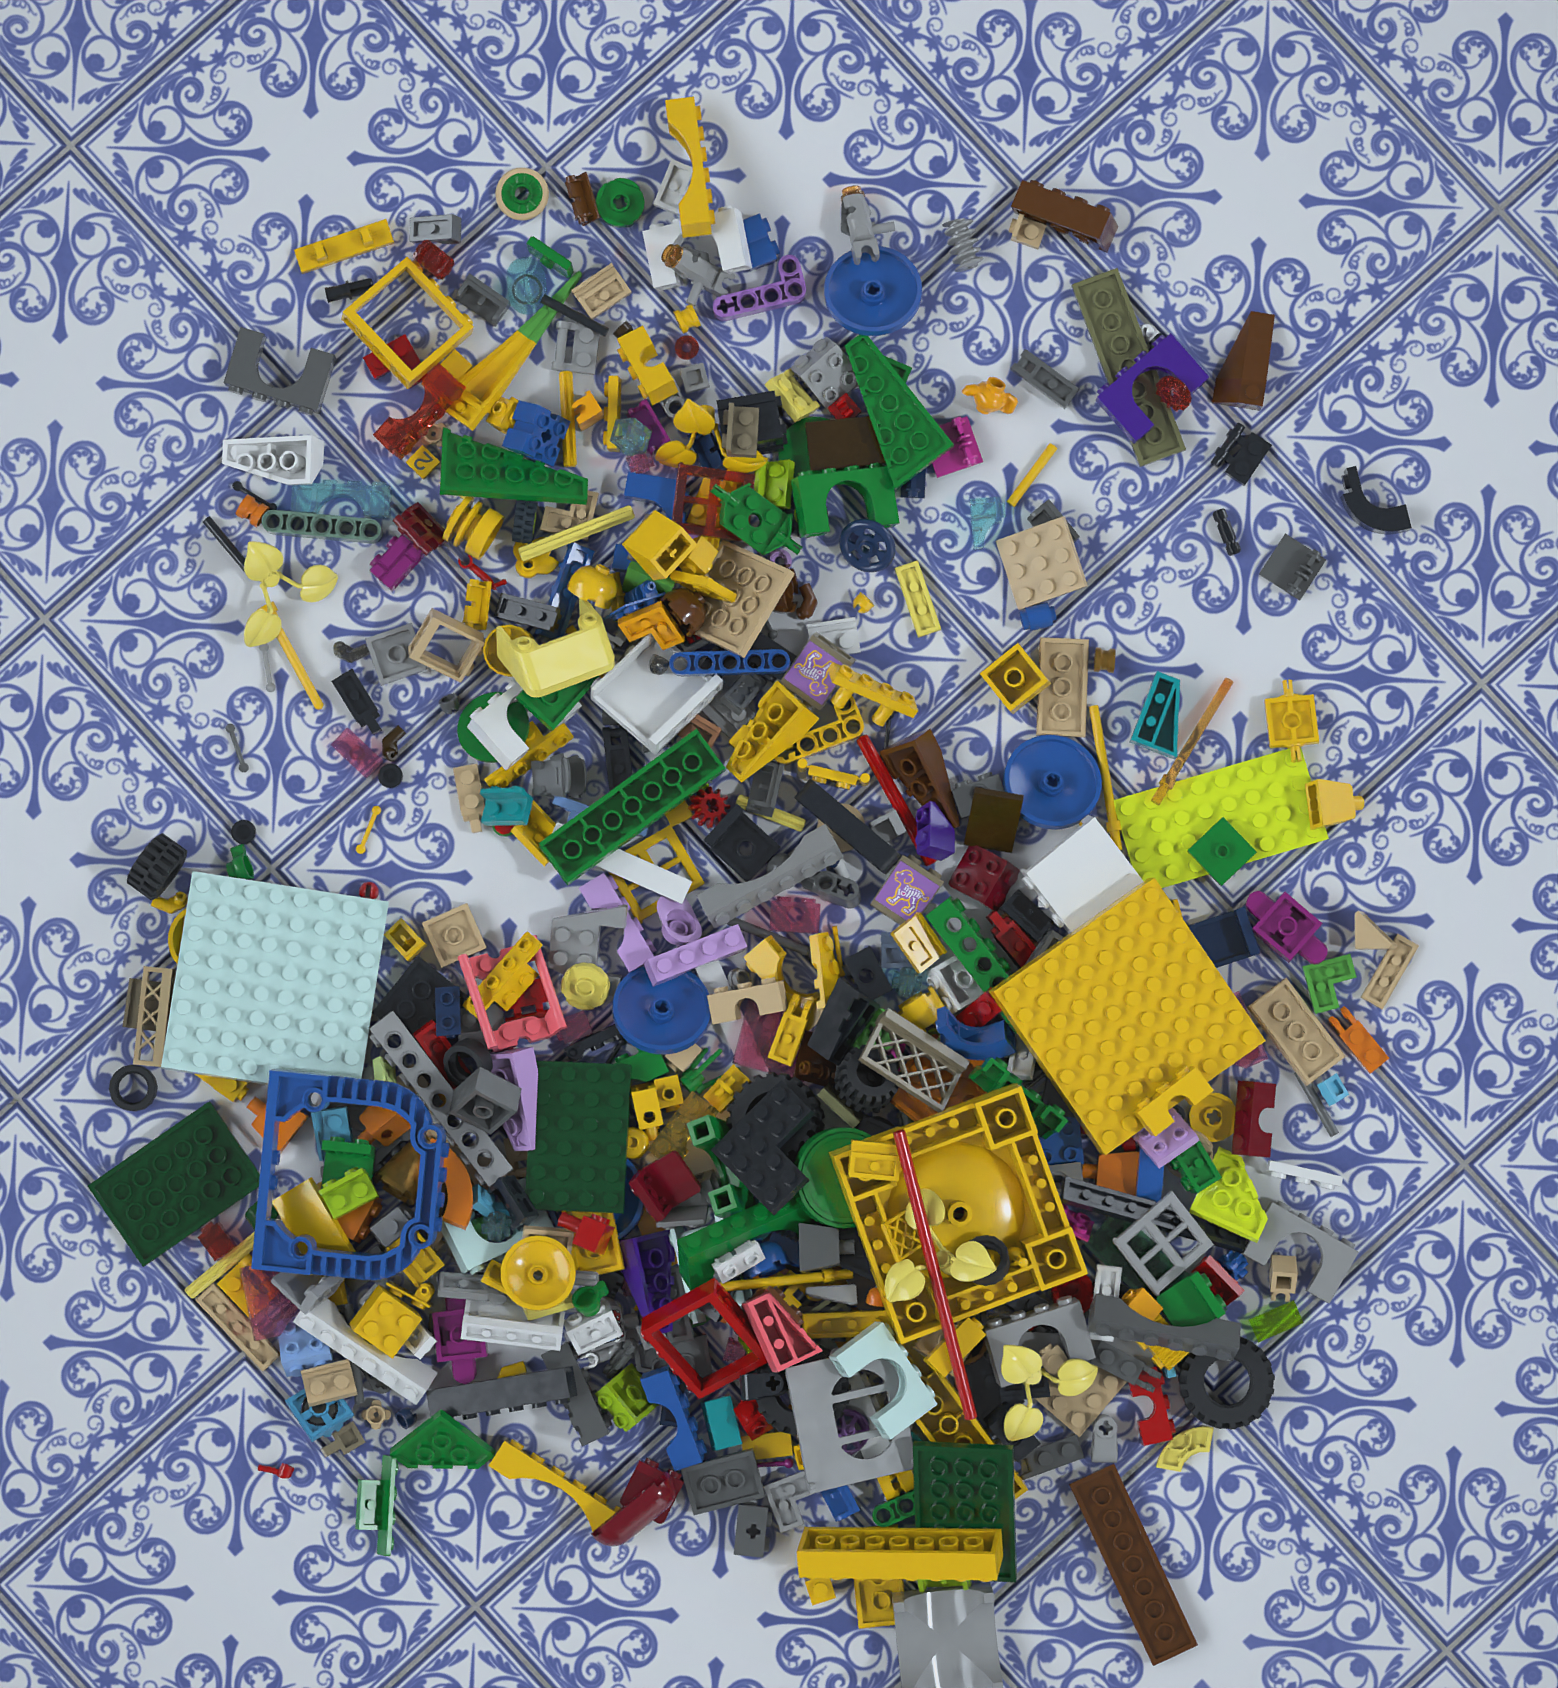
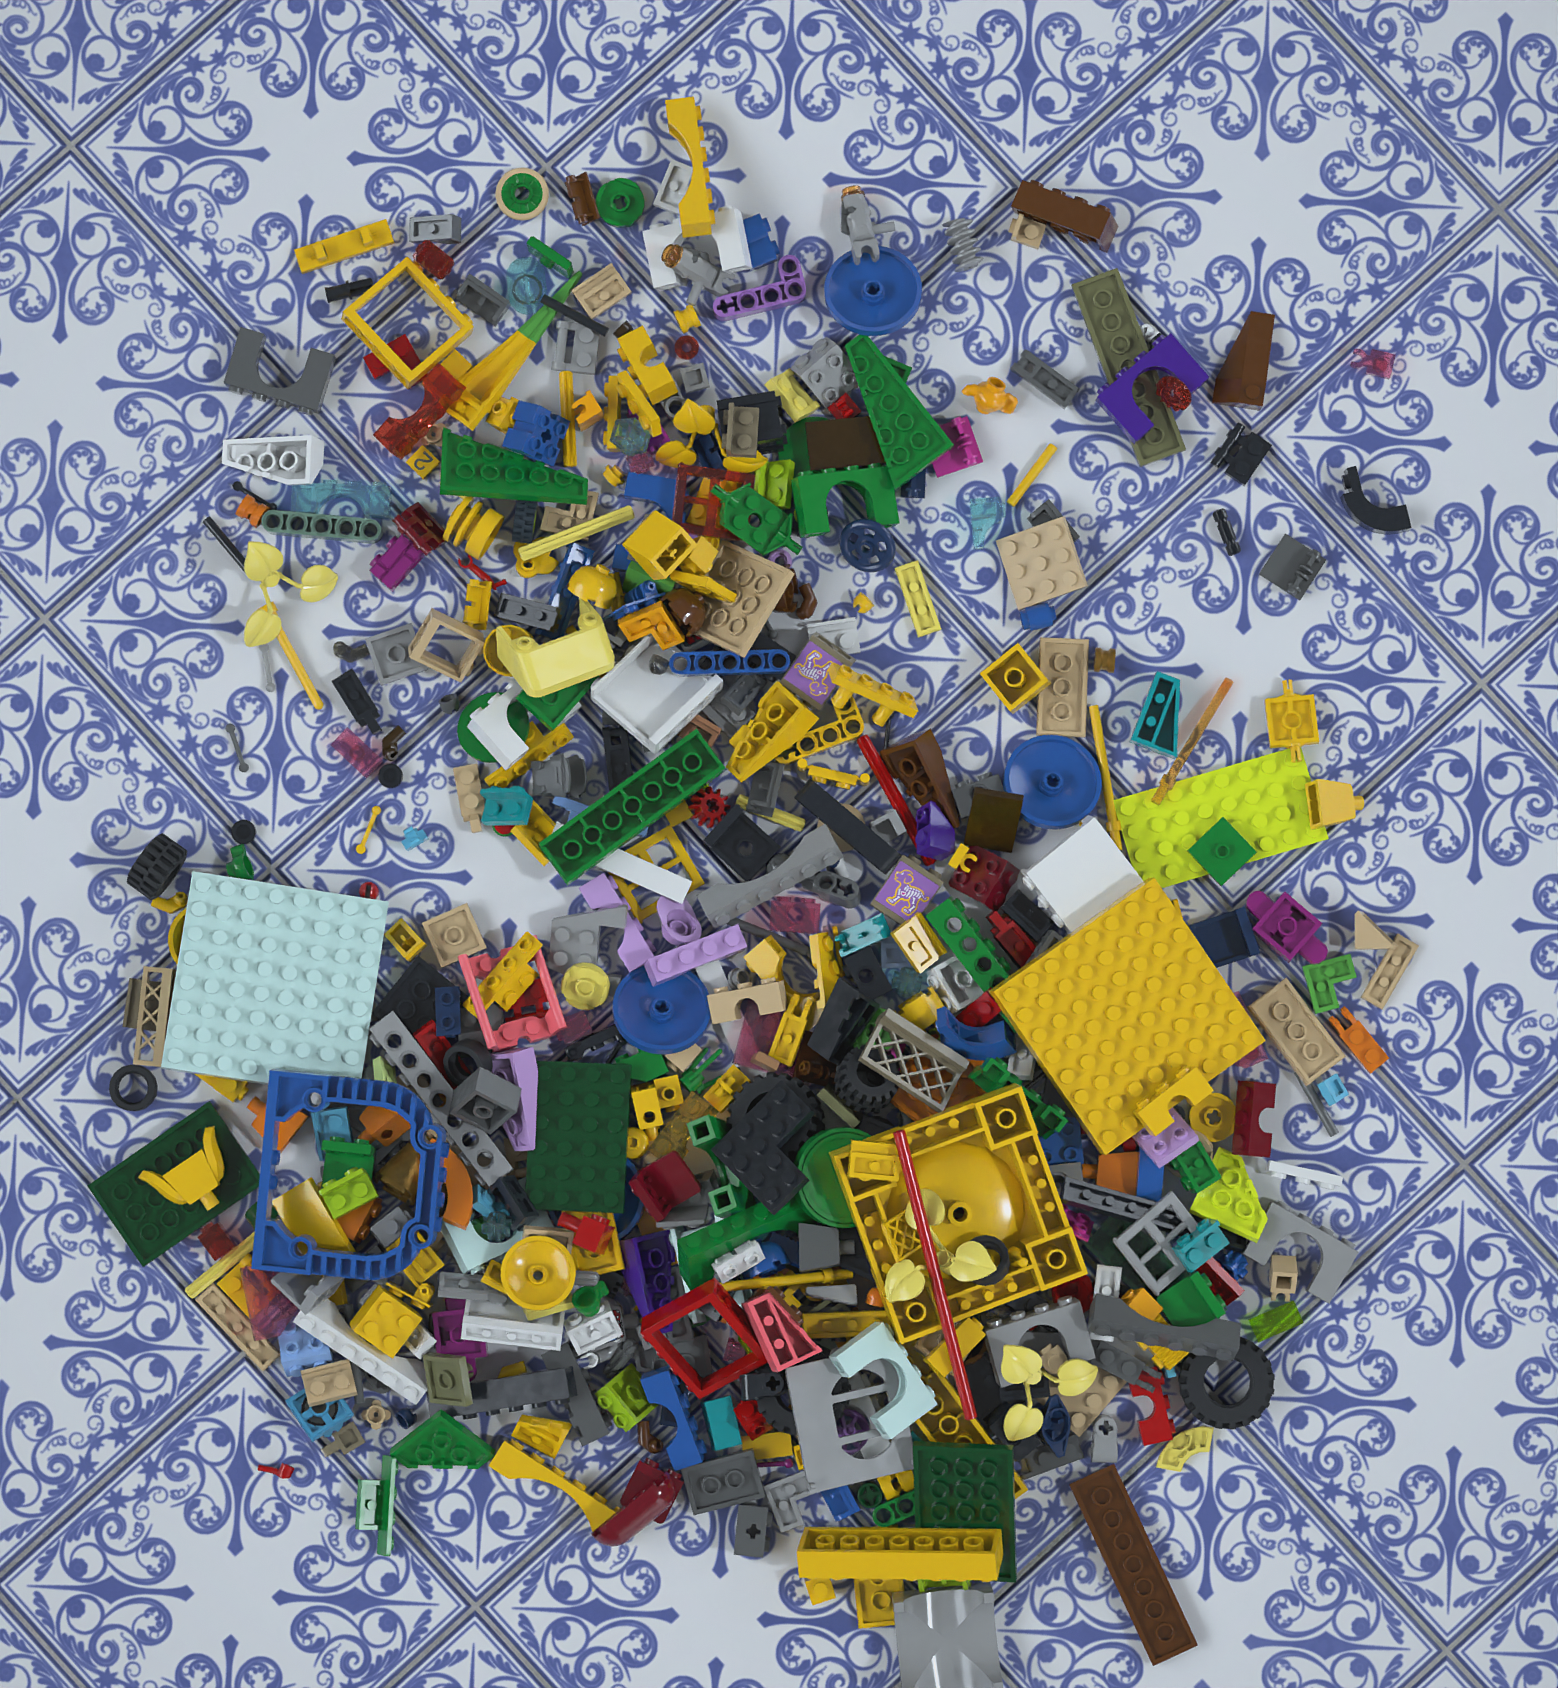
none -> yellow torso [138,1126,225,1211]
none -> medium azure plate [401,826,429,851]
none -> olive tile [422,1352,474,1407]
none -> yellow wing [511,1415,572,1459]
none -> yellow plate [602,465,625,487]
none -> yellow plate [616,370,662,437]
none -> reddish brown arm [637,1421,664,1454]
none -> medium nougat tile [750,1051,780,1072]
none -> teal hinge [835,913,891,957]
none -> dark green wheel [857,1482,882,1508]
none -> yellow tile [948,843,977,873]
none -> dark blue hat [1036,1394,1071,1458]
none -> teal bracket [1172,1218,1229,1273]
none -> clear pink plate [1350,349,1396,380]

